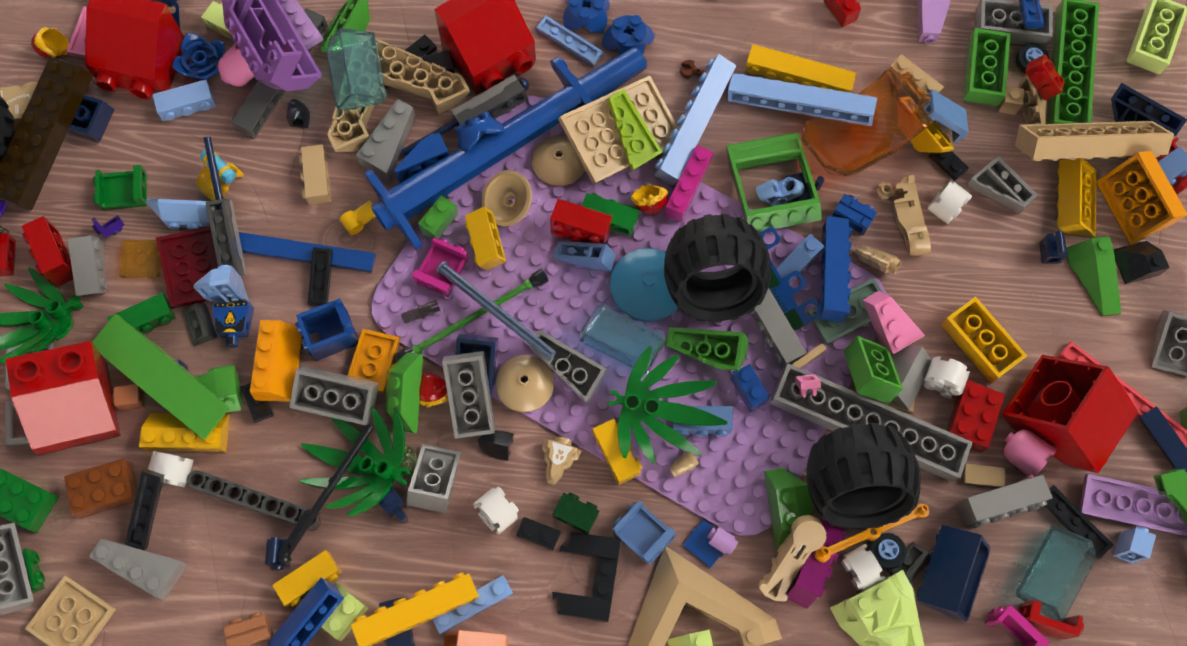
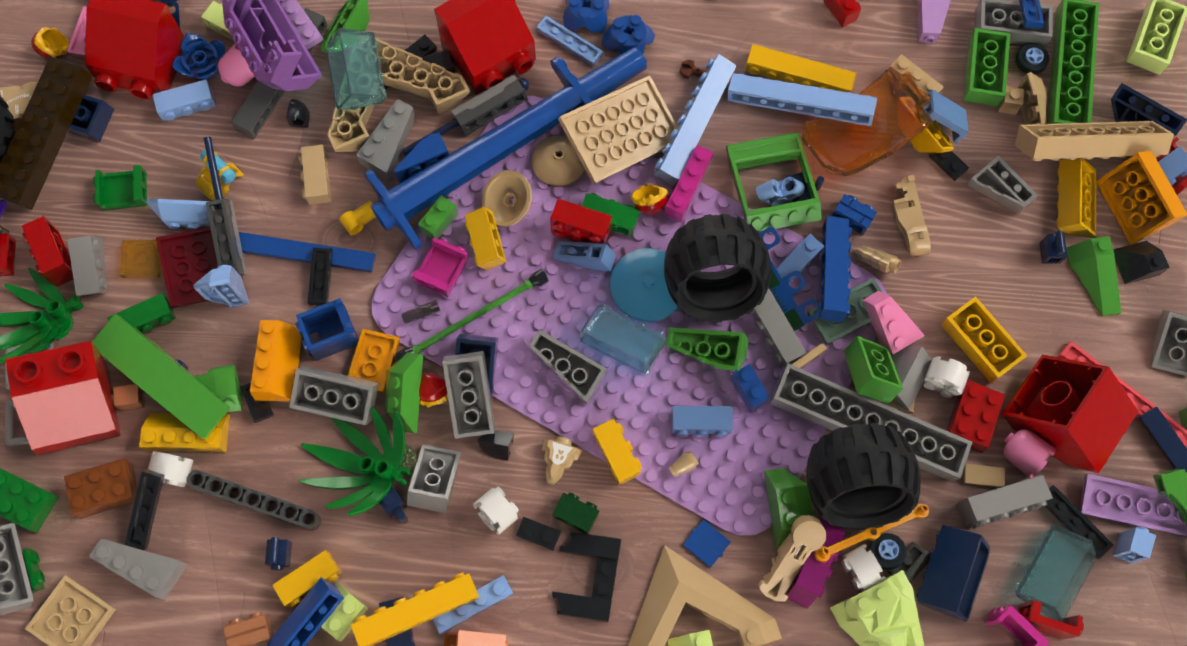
dark purple bracket [91,215,125,238] -> none
dark grey slope [183,303,217,346] -> none
torso [212,302,254,348] -> none
black bar [277,424,375,563] -> none
sand blue axle [436,261,556,360] -> none
blue brick [455,110,504,151] -> none
tan dish [496,355,554,412] -> none
lime wing [607,89,663,171] -> none
green plant [607,346,728,463] -> none
medium blue panel [612,500,676,566] -> none
lavender brick [707,526,738,555] -> none
bright pink tile [795,374,821,397] -> none
tan plate [877,182,895,200] -> none
white brick [927,180,972,224] -> none
red brick [1025,54,1064,101] -> none

